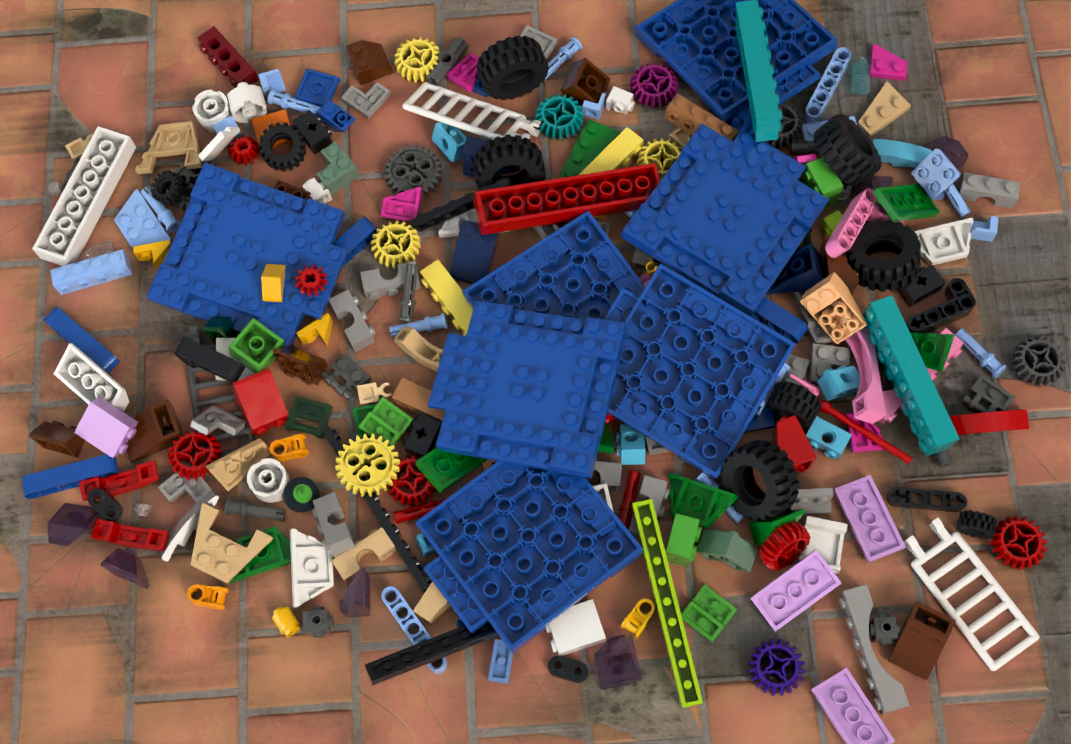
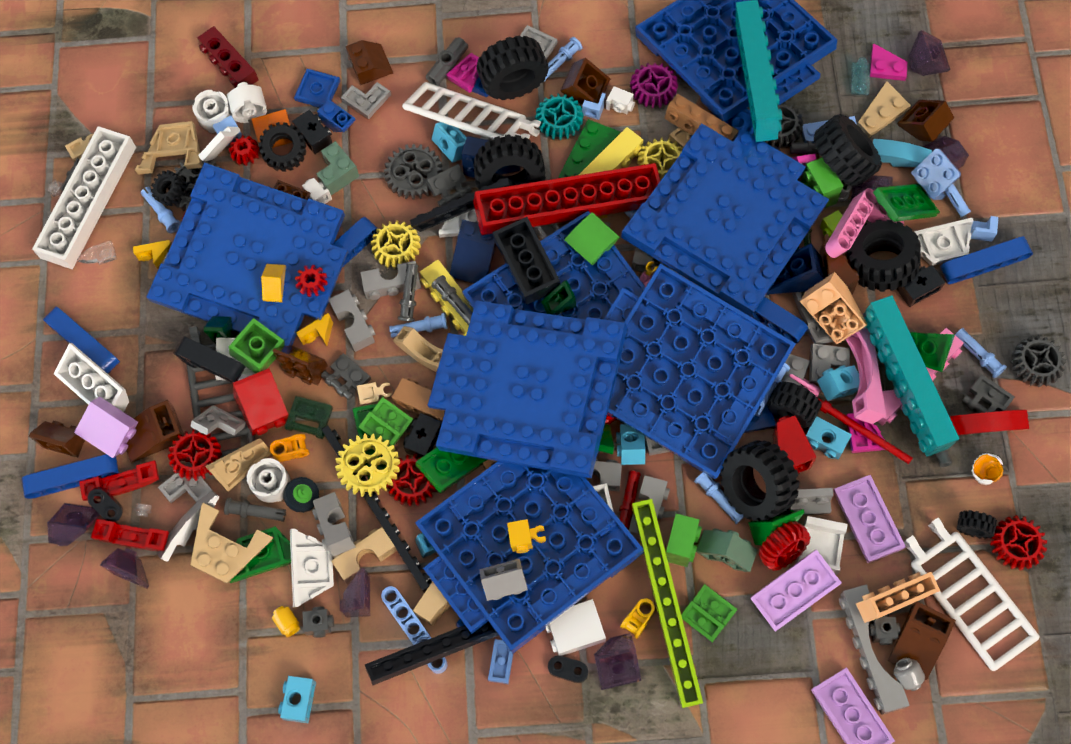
light blue brick [50,249,133,295] -> none
light blue wing [114,189,173,249] -> none
light orange piece [187,584,229,610] -> none
light blue panel [258,69,286,98] -> none
light blue pin [267,89,321,115] -> none
dark pink wing [381,187,422,221] -> none
red pin [394,499,446,524] -> none
light yellow gear [395,37,440,83] -> none
green wing [668,472,738,528] -> none
dark purple gear [748,639,805,696] -> none
light blue beam [803,47,851,124] -> none
black beam [886,487,967,512] -> none
black beam [906,278,976,333] -> none
light grey arch [958,172,1021,209] -> none
none -> medium azure brick [278,676,316,724]
none -> dark grey plate [425,164,472,207]
none -> dark grey pin [431,275,473,326]
none -> light grey brick [479,558,528,601]
none -> black brick [492,217,560,305]
none -> yellow brick [507,519,546,553]
none -> dark green slope [541,280,576,315]
none -> bright green slope [564,212,620,265]
none -> light nougat brick [856,572,940,623]
none -> light grey head [893,658,925,691]
none -> reddish brown slope [897,100,955,142]
none -> clear purple slope [909,30,950,76]
none -> blue beam [940,236,1033,284]
none -> light orange hair [971,453,1004,485]

